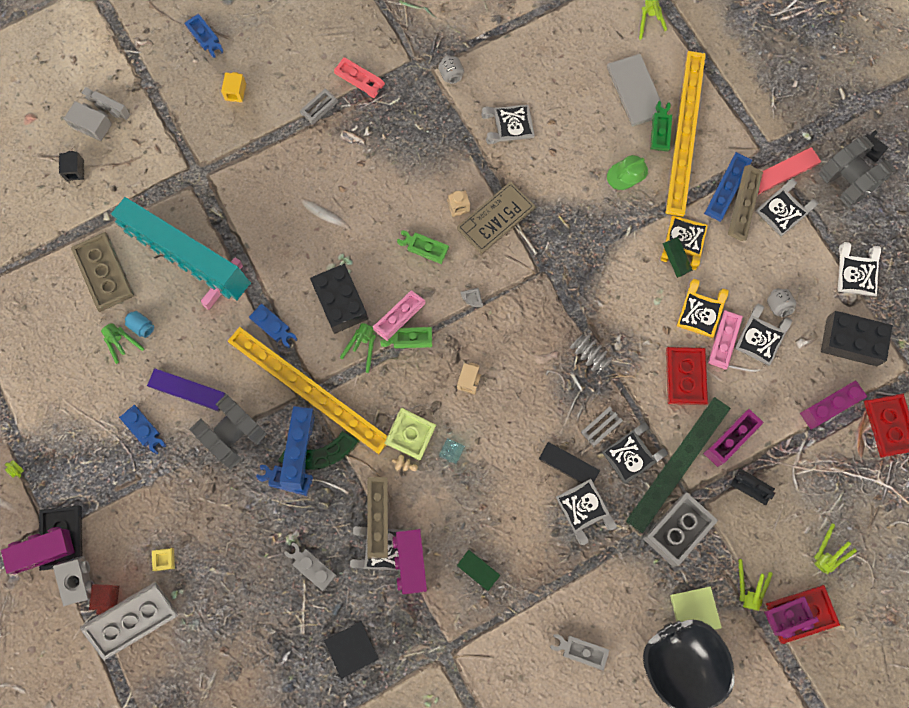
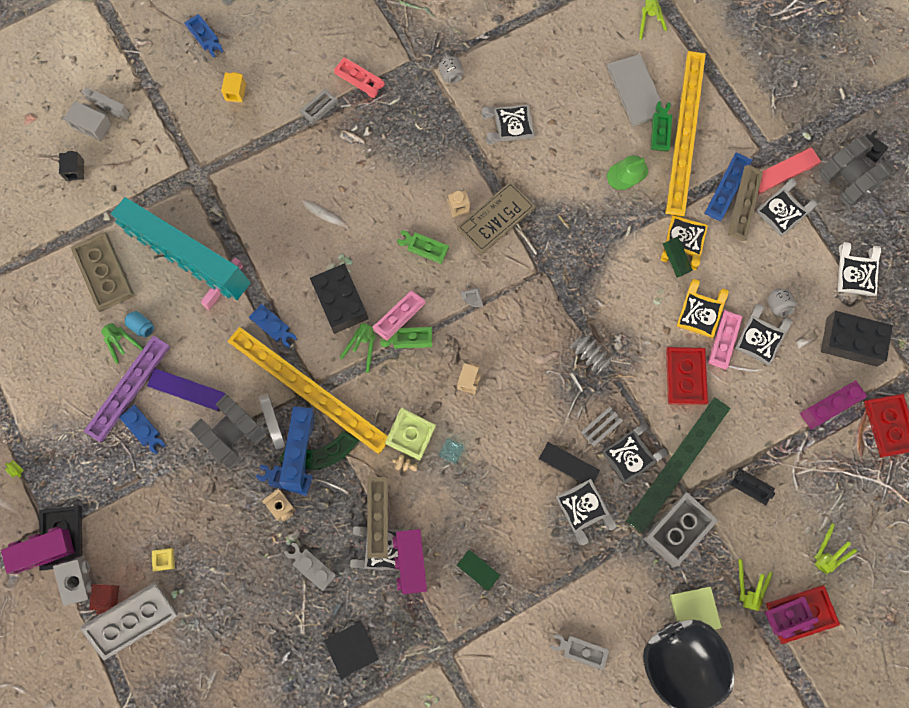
magenta brick [703,409,764,467] -> none
none -> medium lavender plate [83,336,171,443]
none -> light grey piece [259,393,286,450]
none -> tan brick [262,488,296,522]

